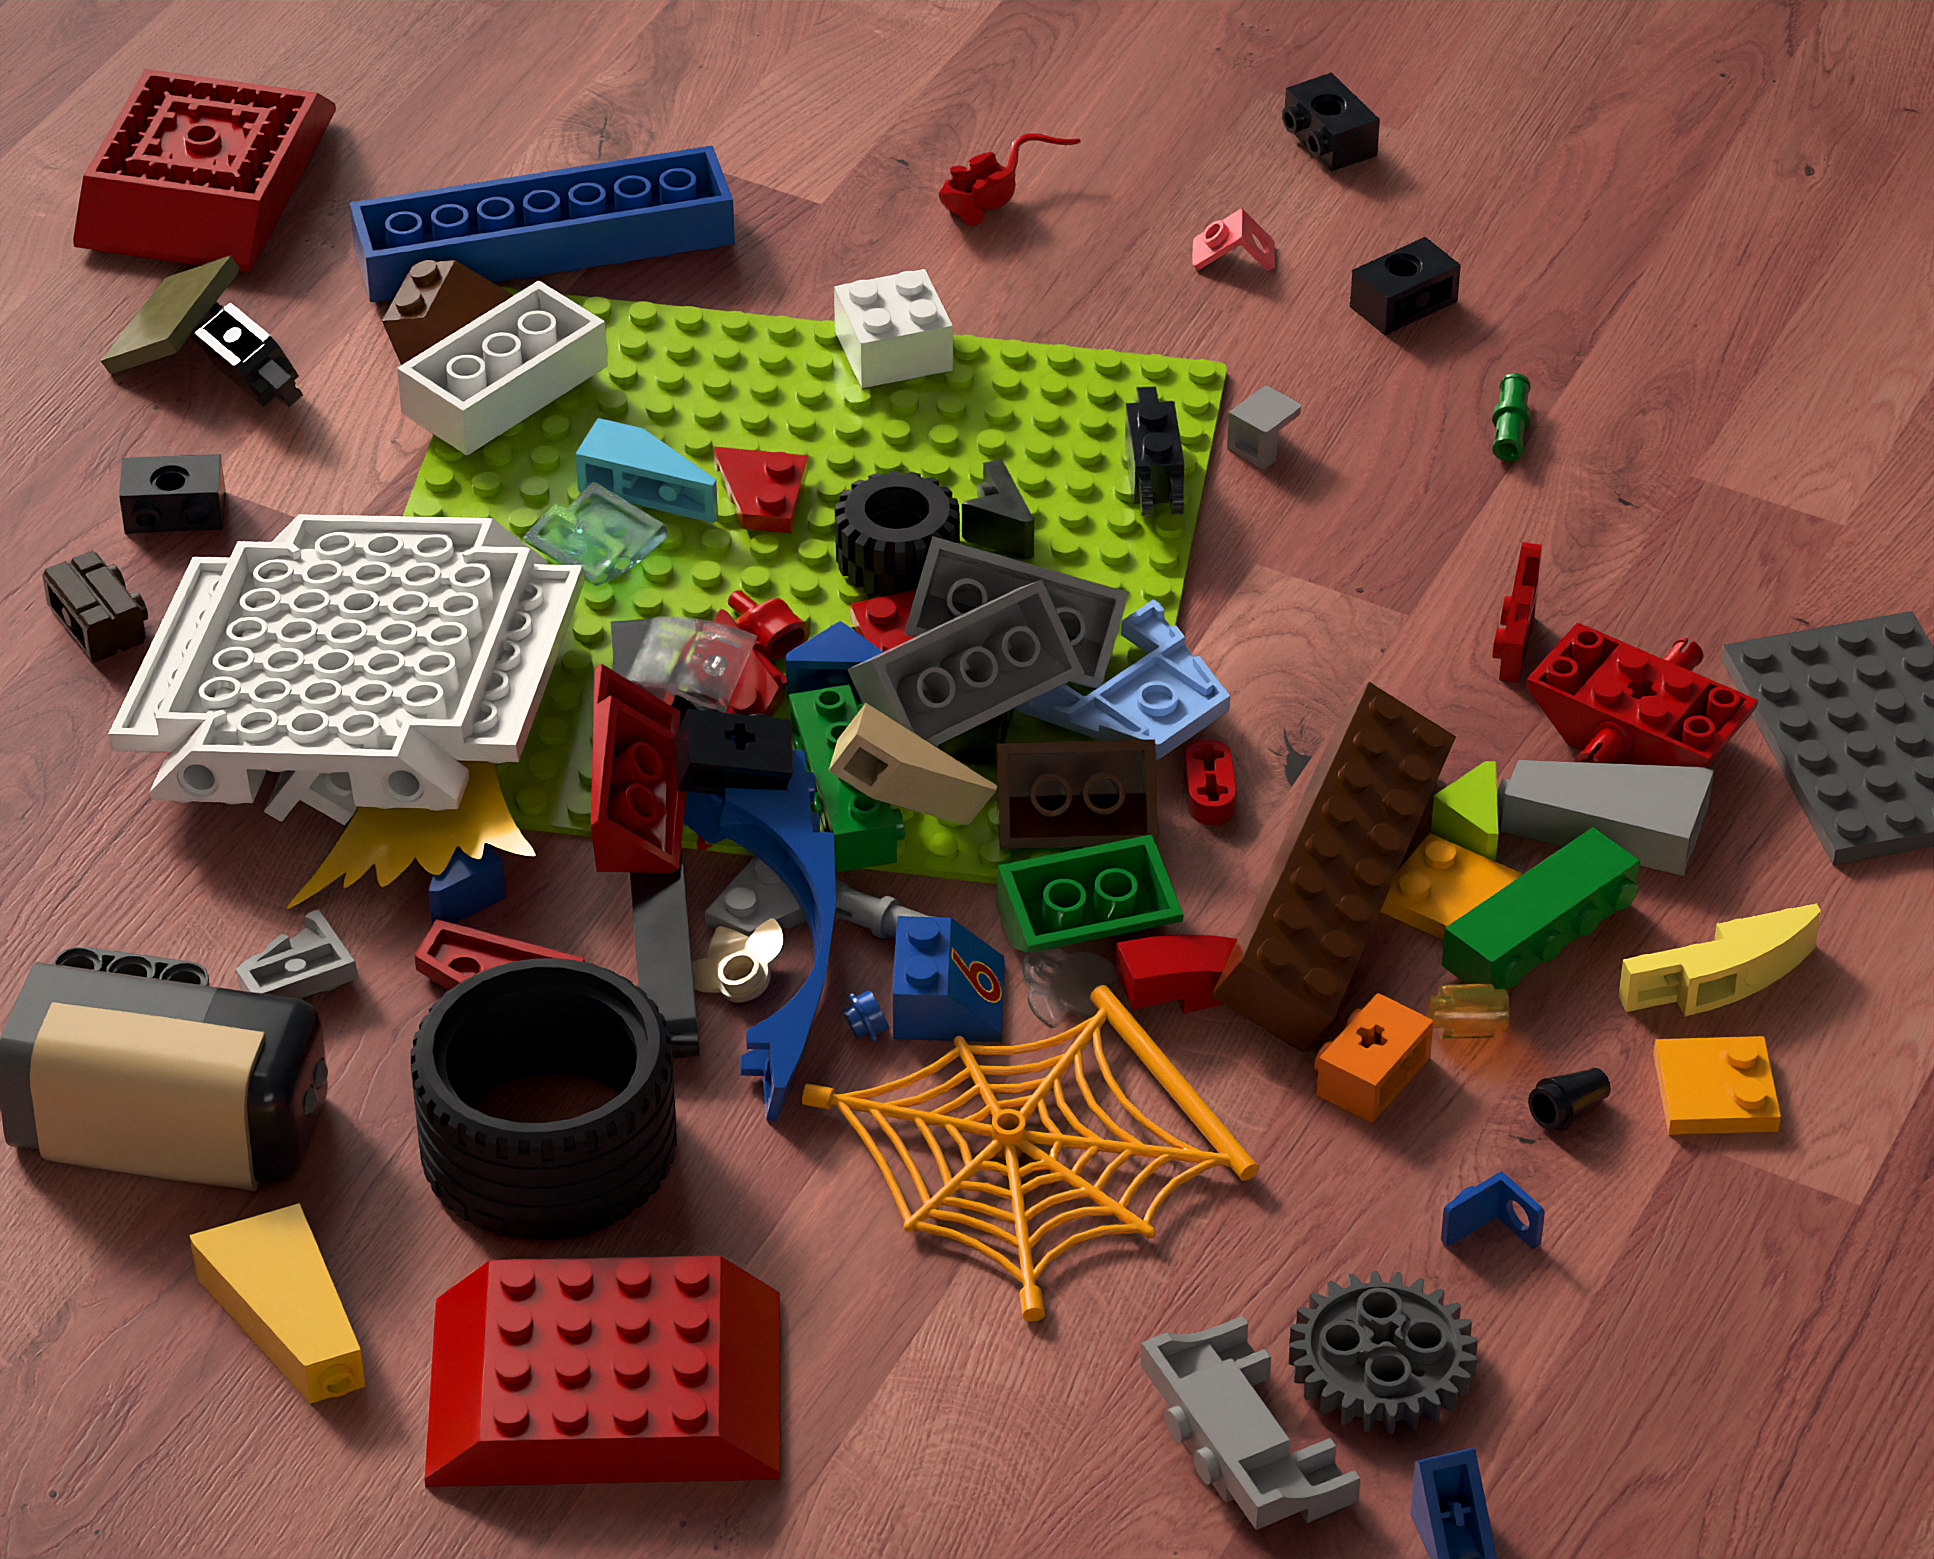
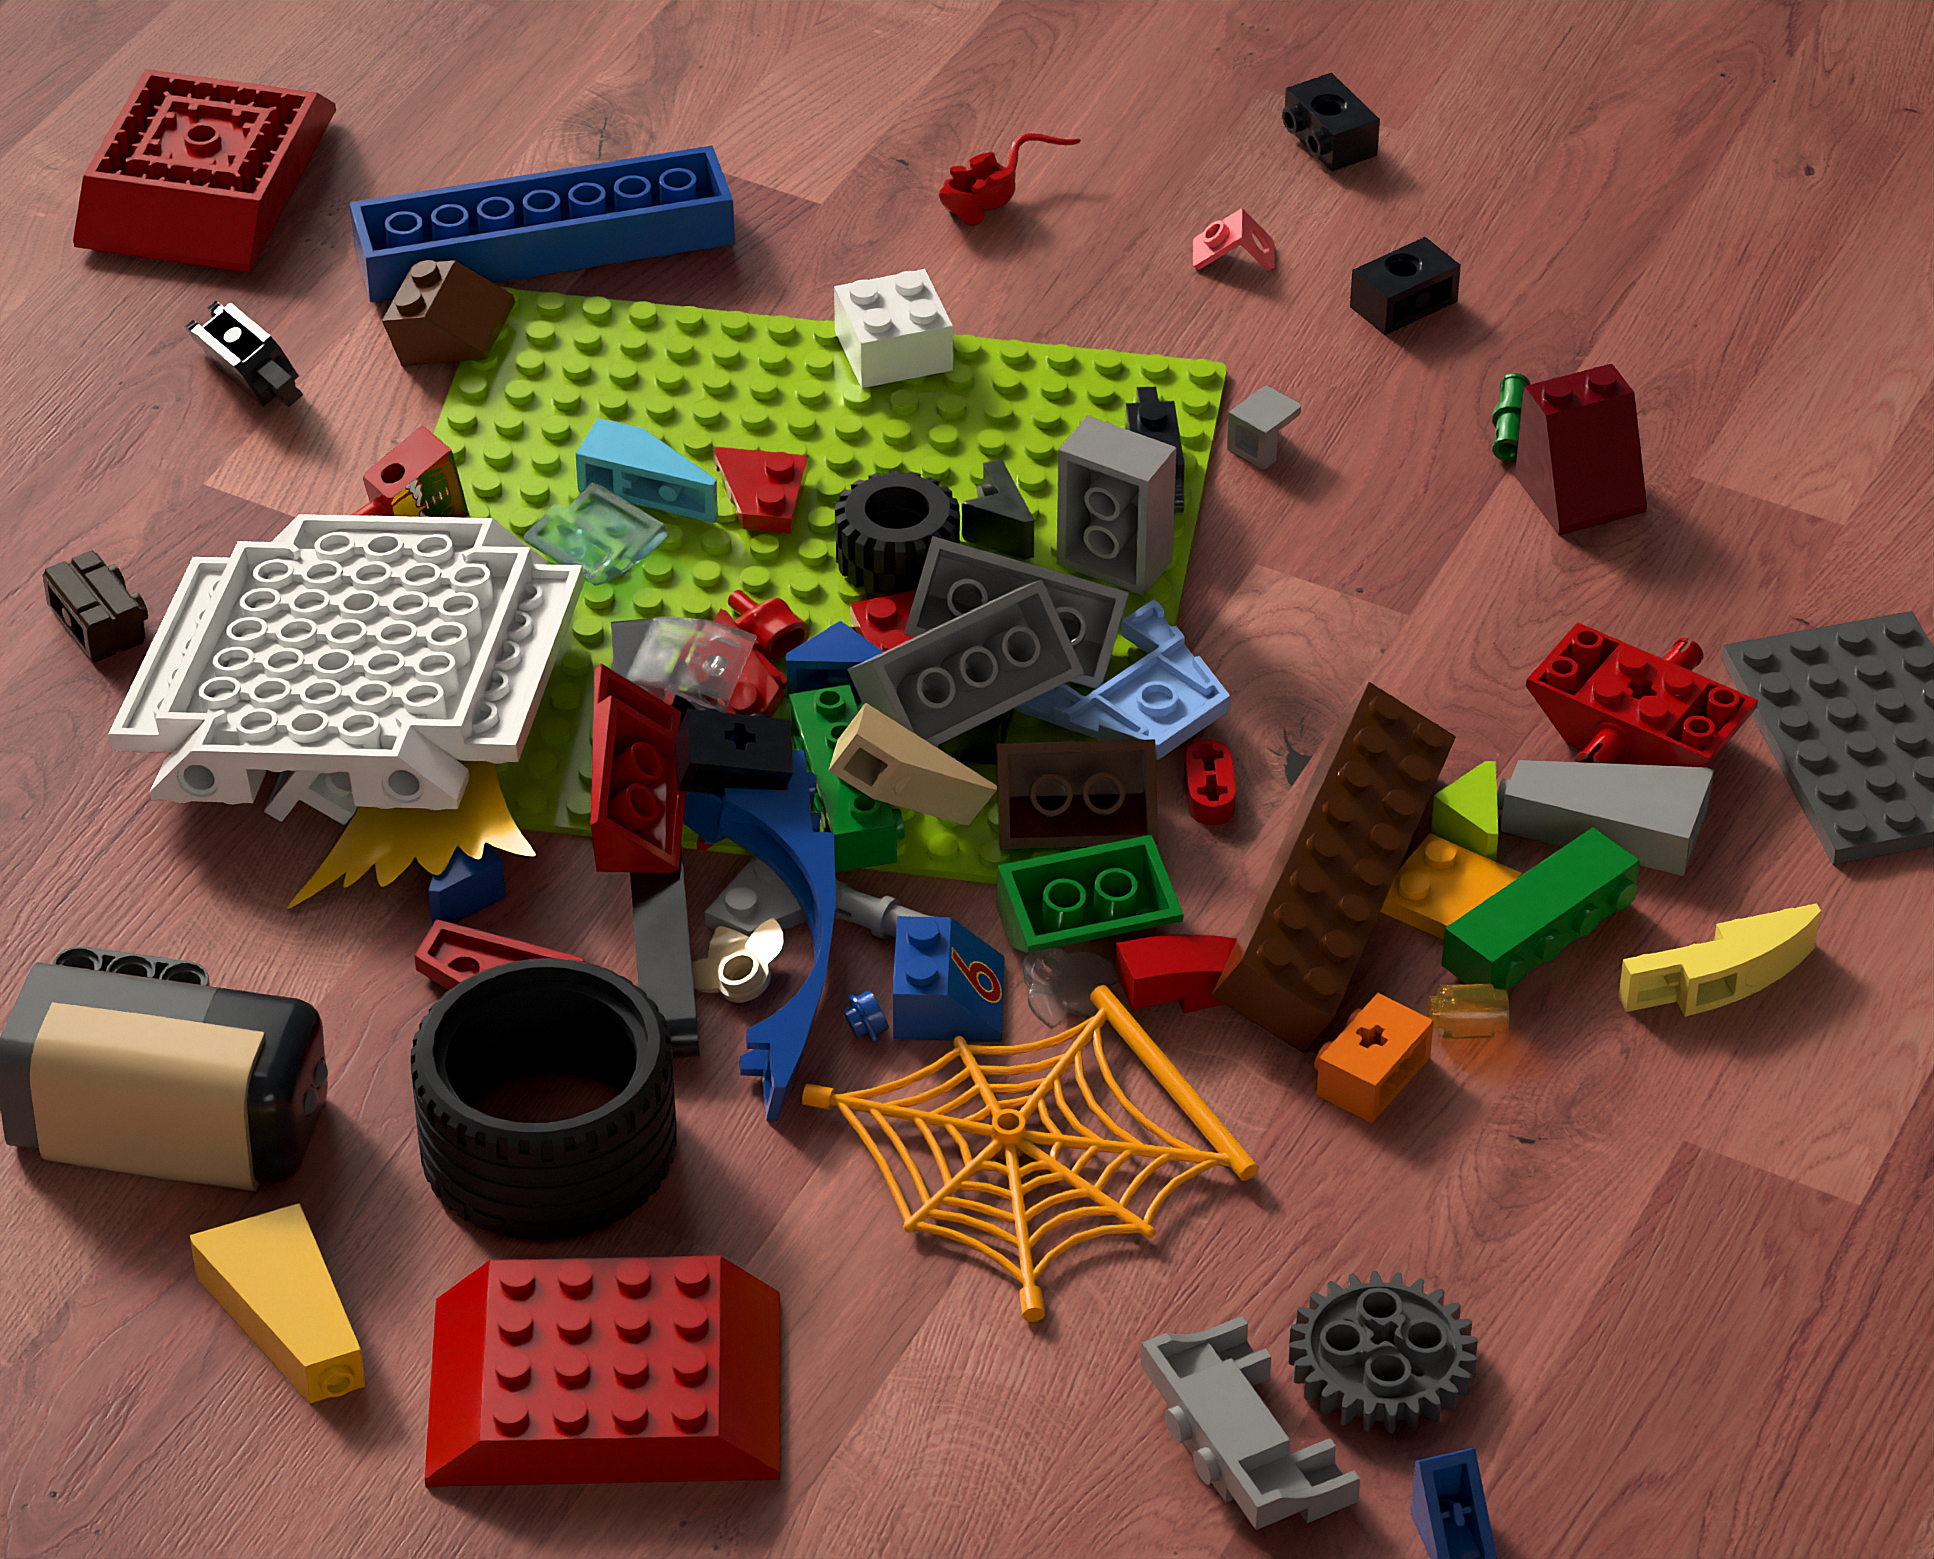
olive tile [101,255,240,374] -> none
black brick [119,454,226,533] -> none
light grey wing [236,909,358,999] -> none
white brick [397,281,608,456] -> none
blue bracket [1441,1171,1545,1249] -> none
red wing [1492,542,1542,683] -> none
black cone [1528,1068,1611,1131] -> none
light orange plate [1653,1036,1781,1135] -> none
none -> torso [351,425,469,518]
none -> light grey brick [1057,416,1176,596]
none -> dark red slope [1515,363,1647,536]

